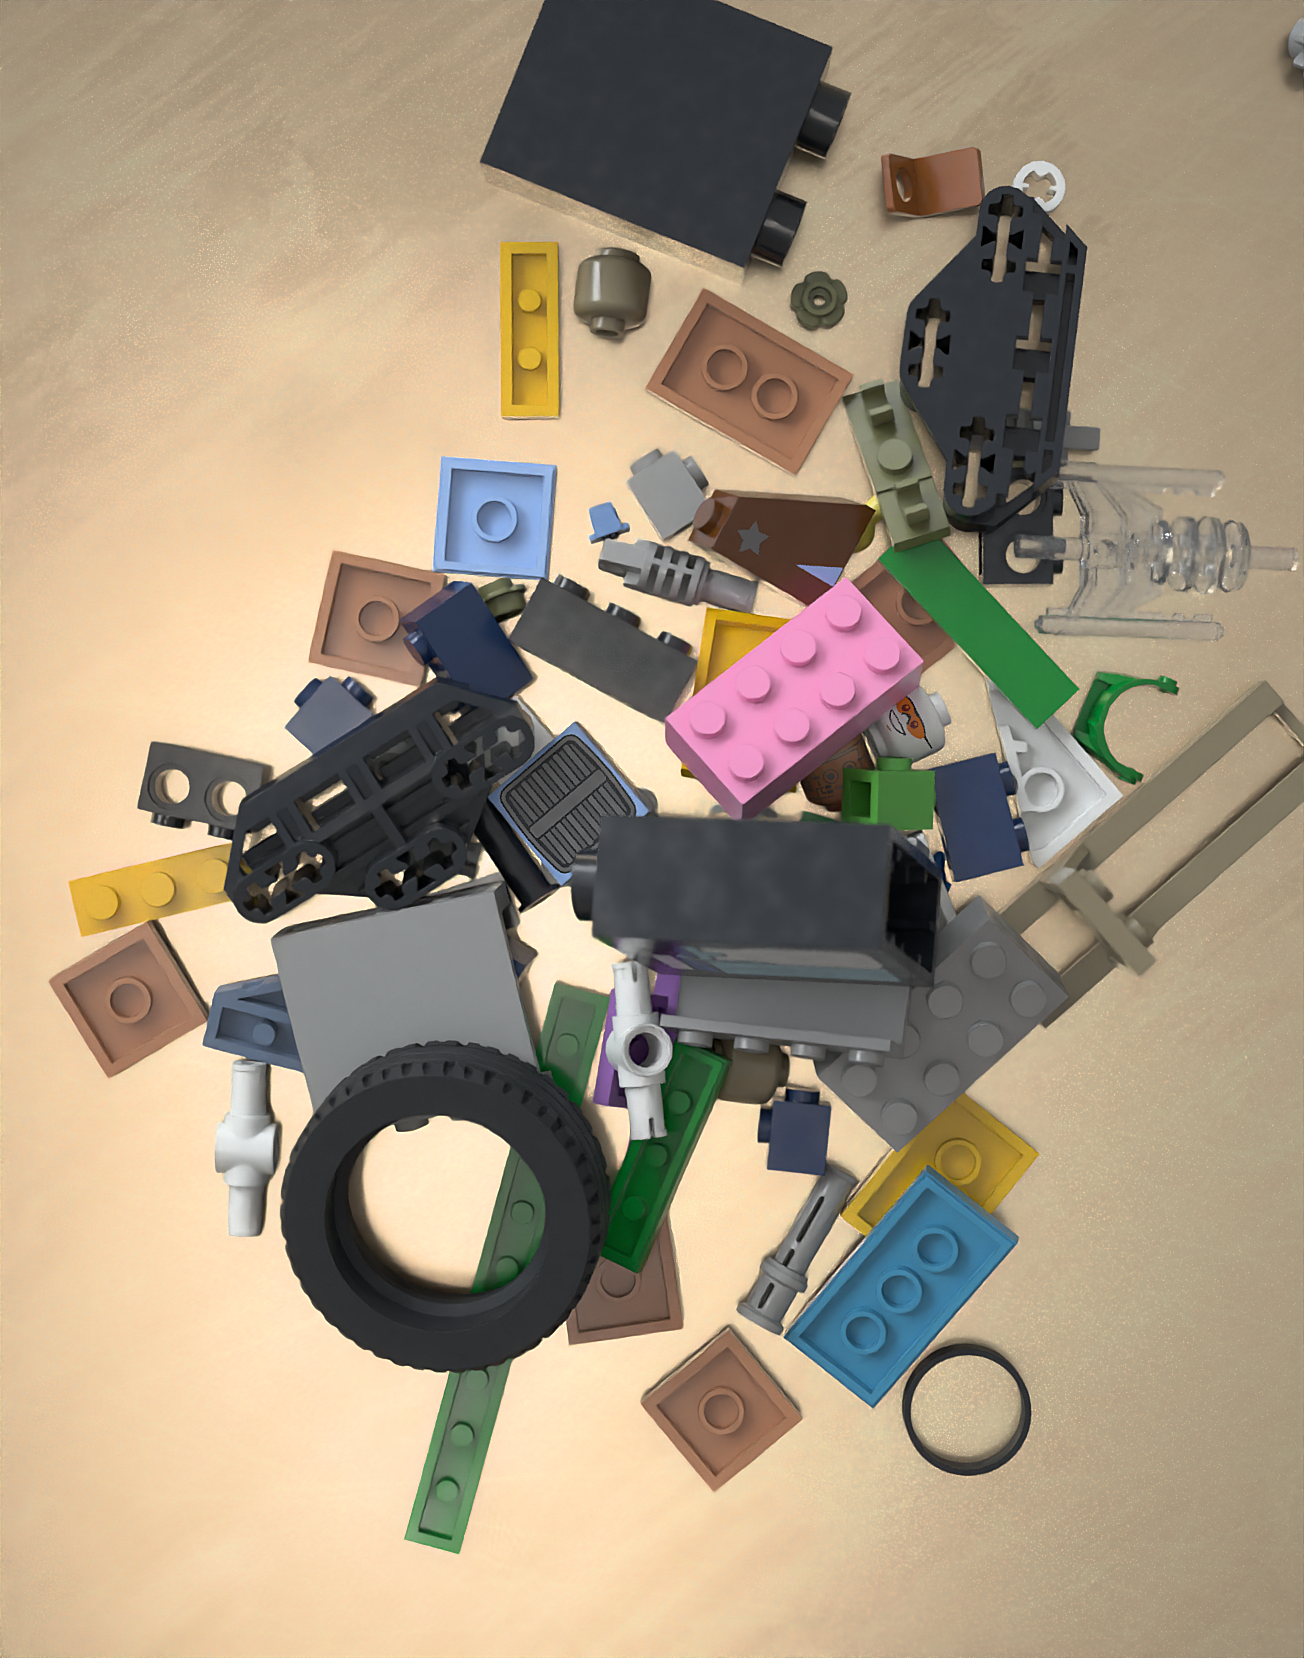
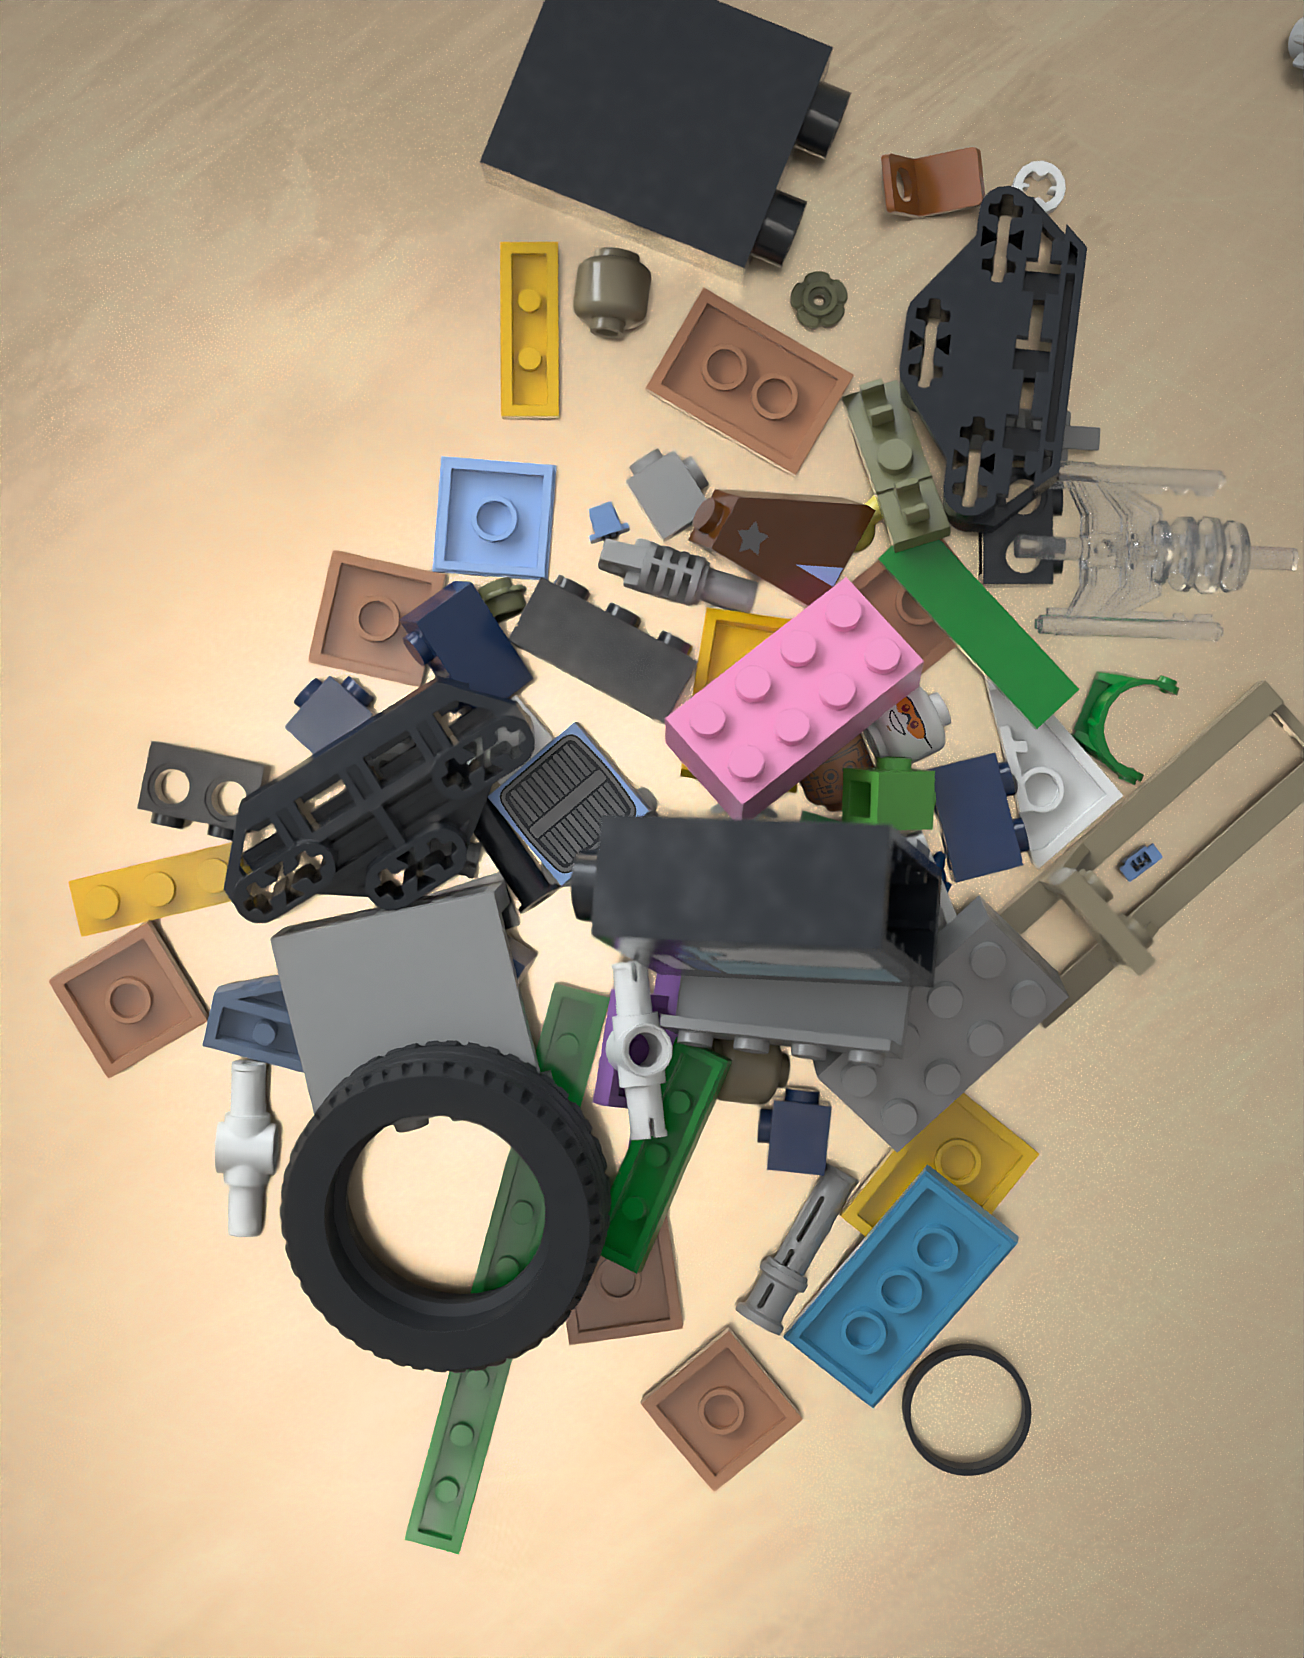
none -> medium blue piece [1119,843,1163,882]

